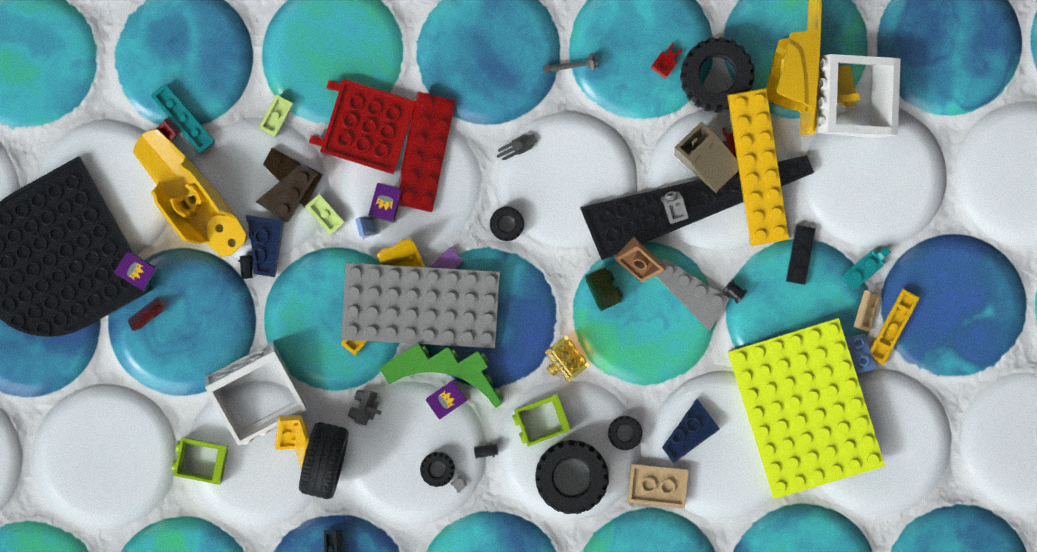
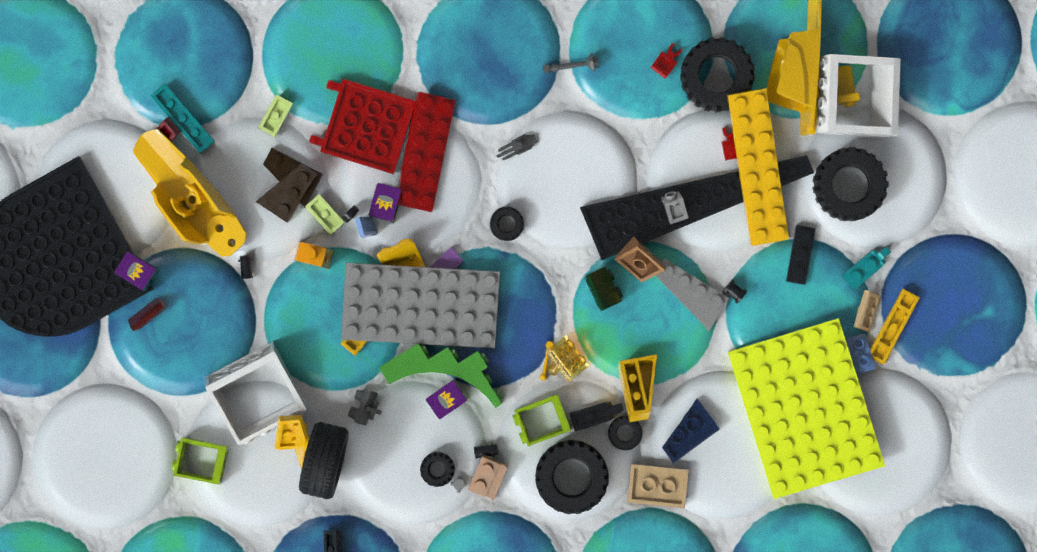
dark blue wing [246,215,284,277] -> none
dark tan slope [674,122,739,193] -> none
none -> light orange torso [294,242,334,269]
none -> black tile [341,205,359,223]
none -> medium nougat plate [468,454,509,501]
none -> yellow hinge [540,341,553,381]
none -> black hinge [569,401,624,431]
none -> yellow wedge [618,354,657,422]
none -> black tyre [812,147,889,222]

